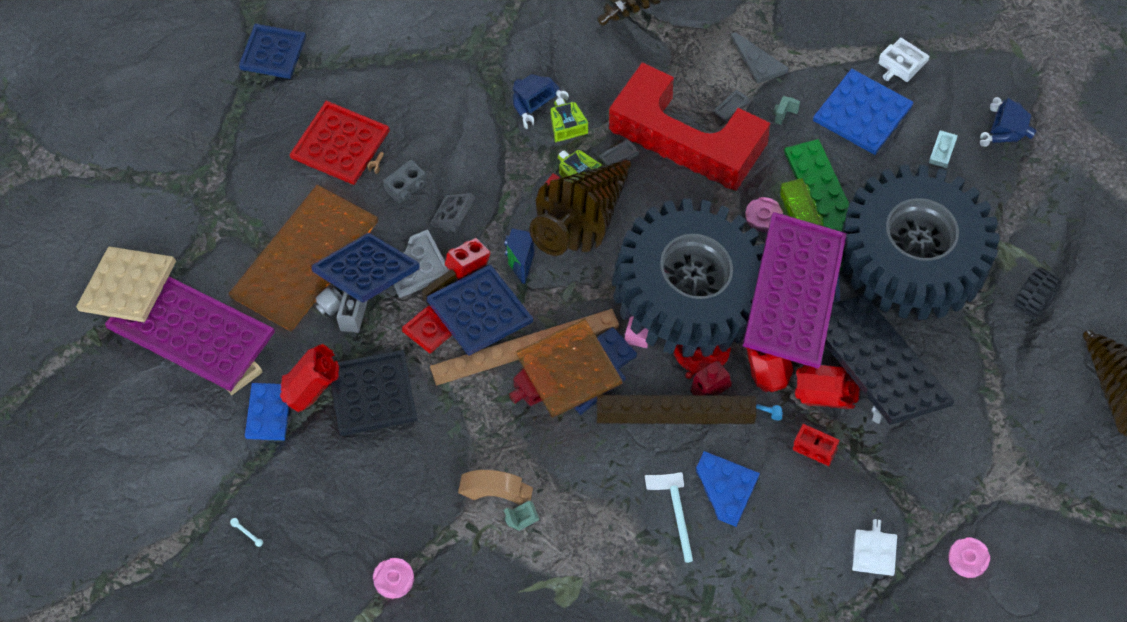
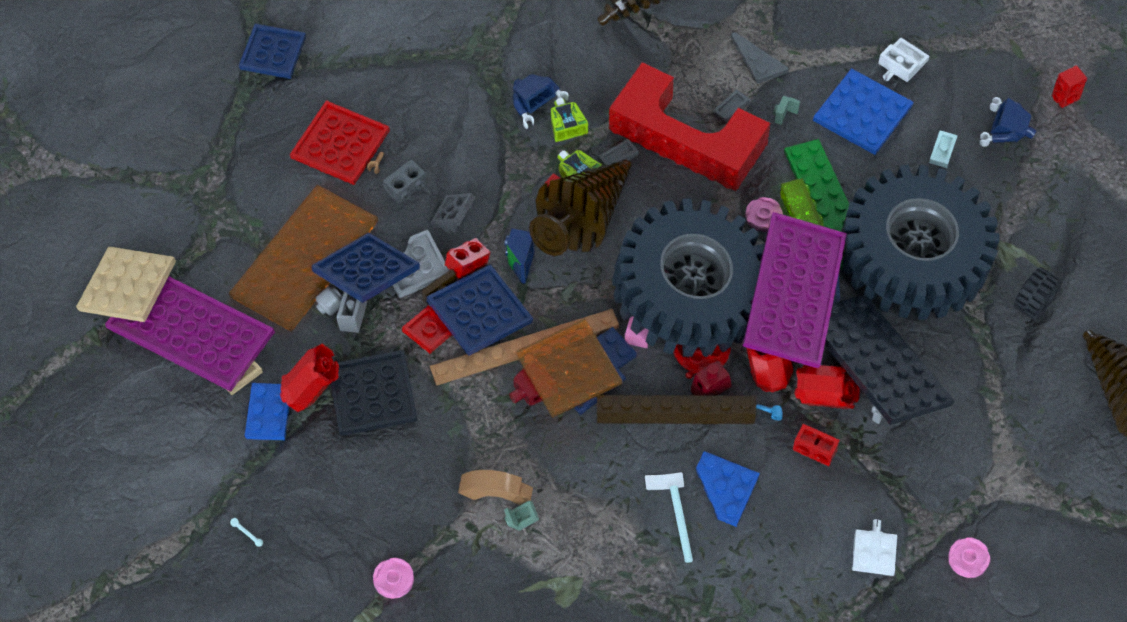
none -> red brick [1052,65,1087,108]

